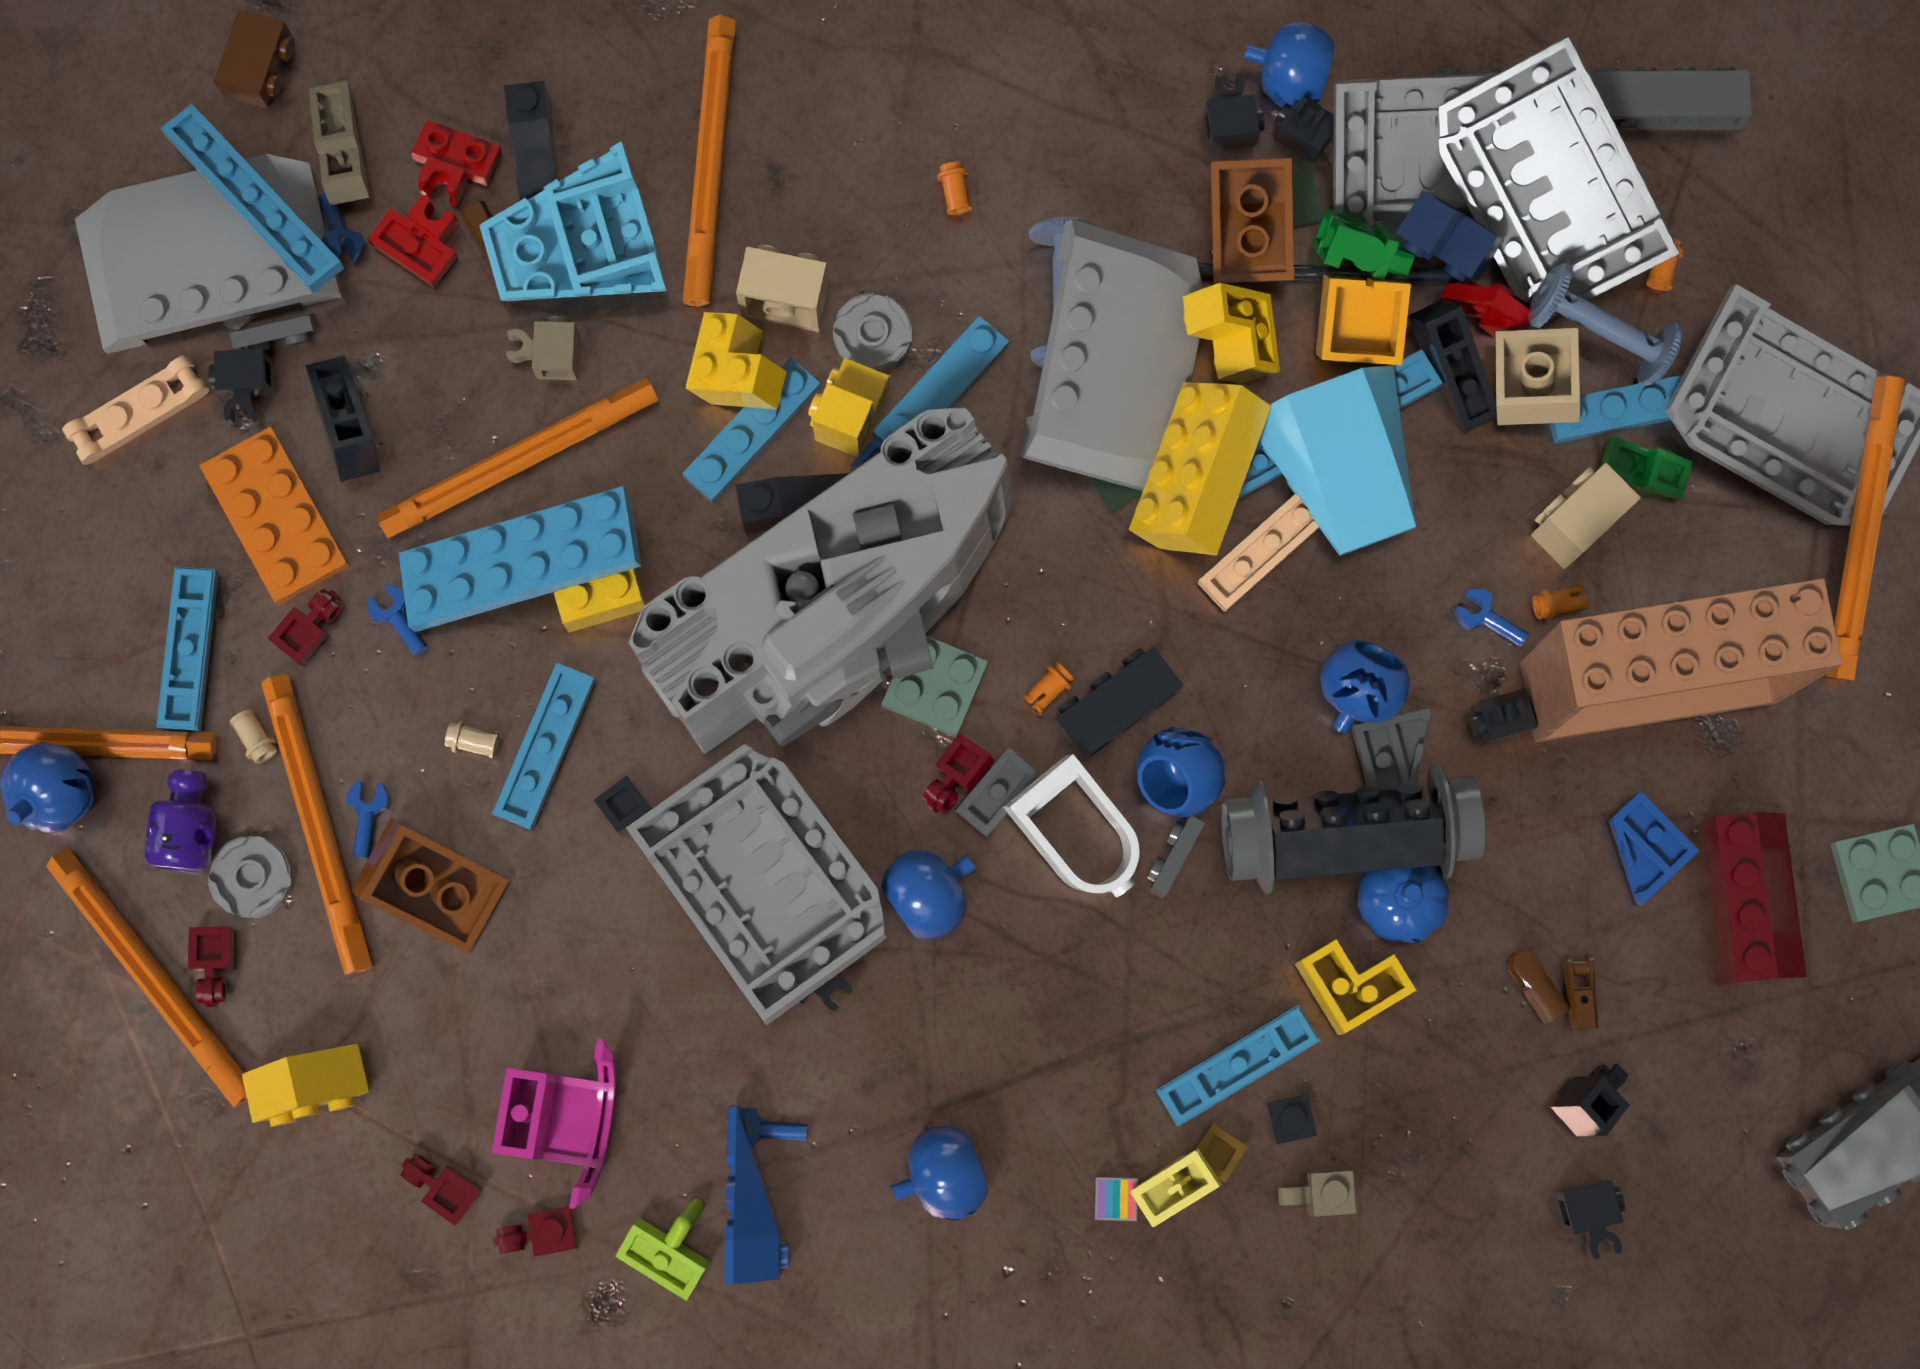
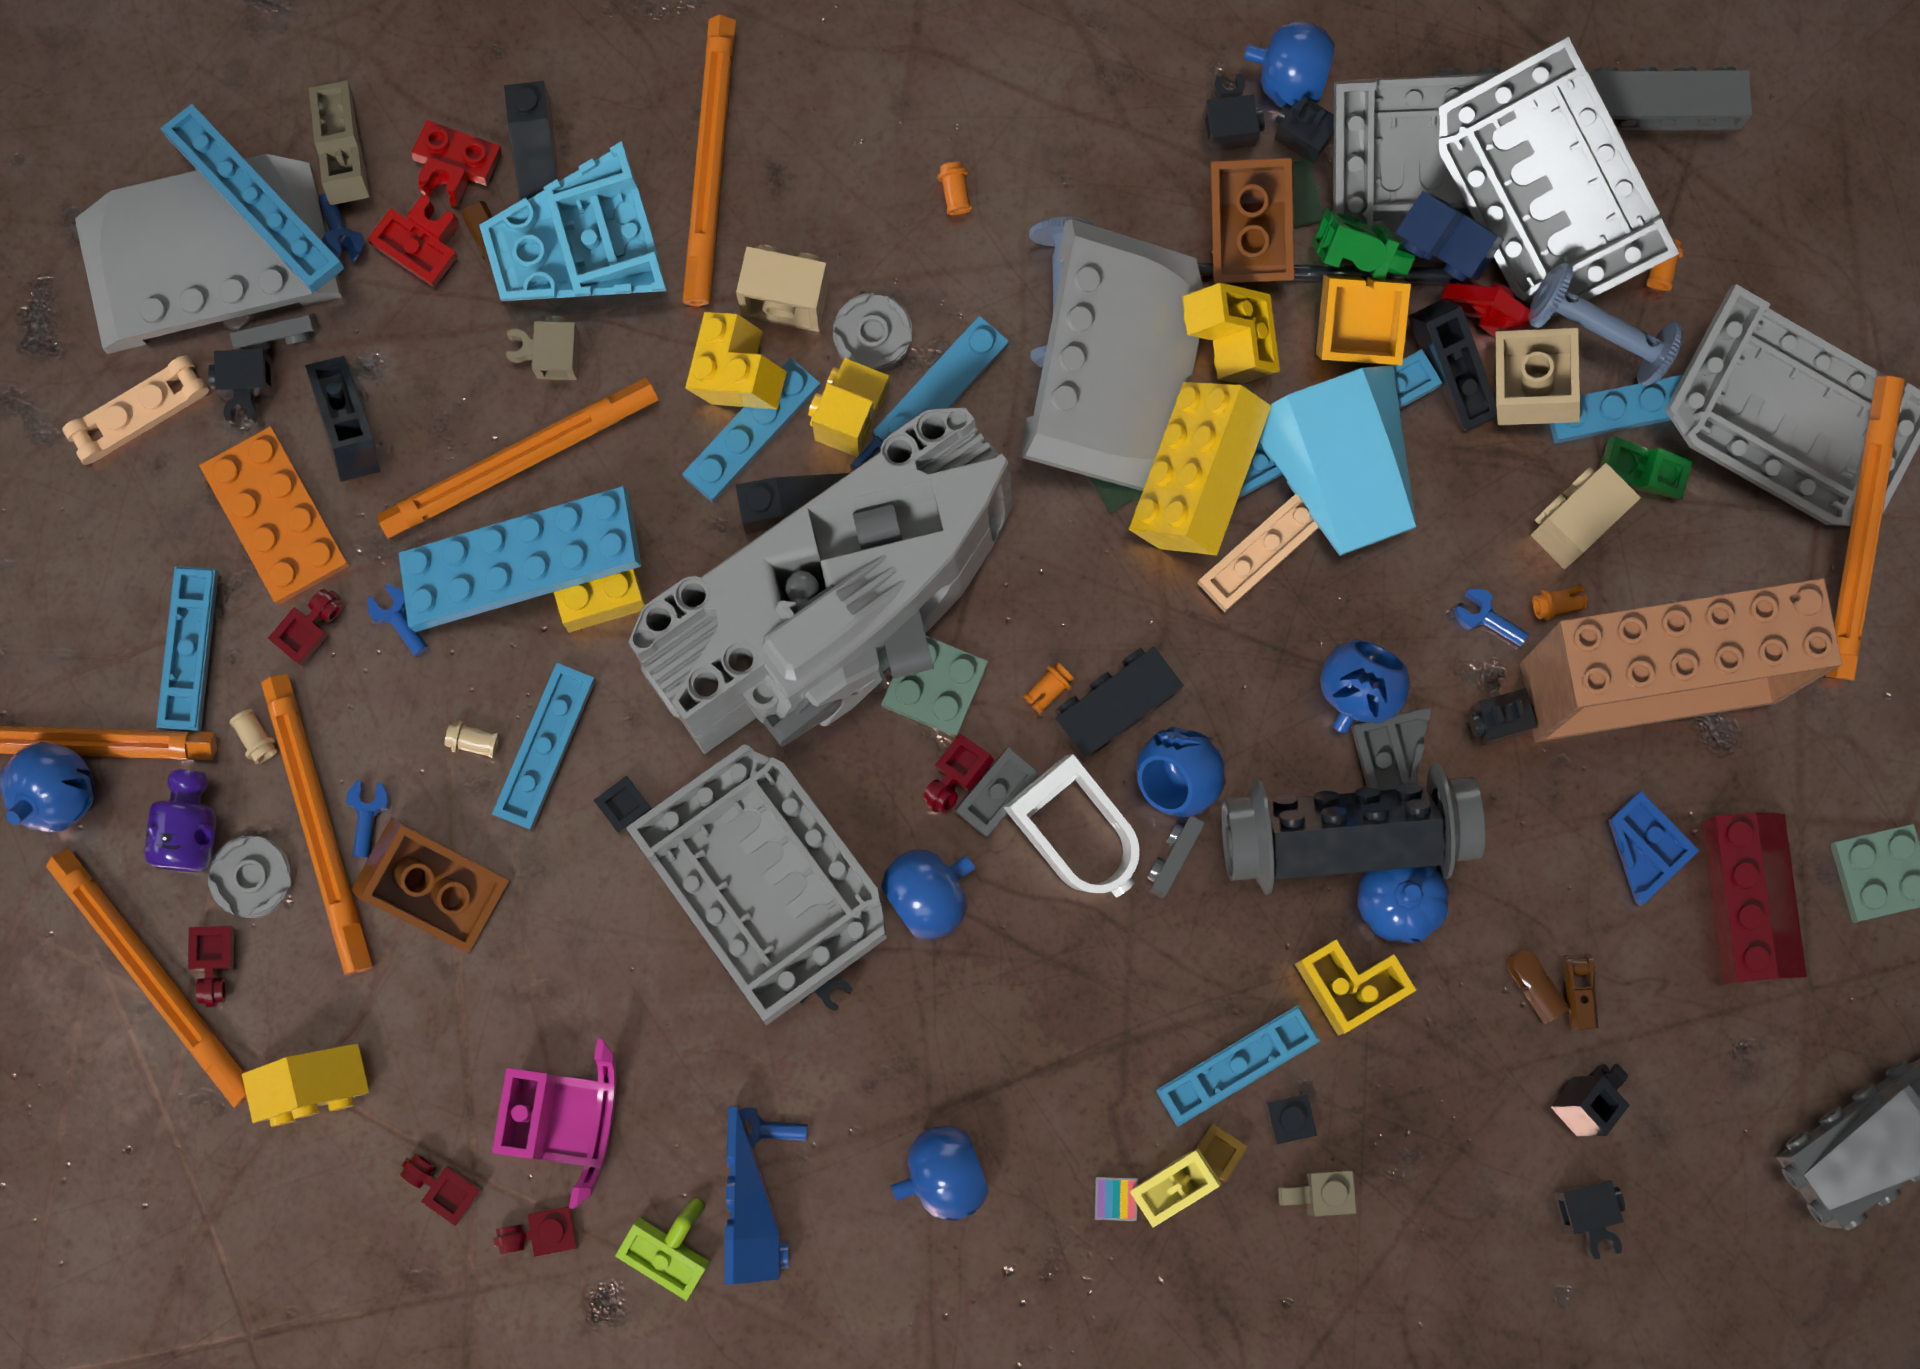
reddish brown brick [214,9,295,109] -> none

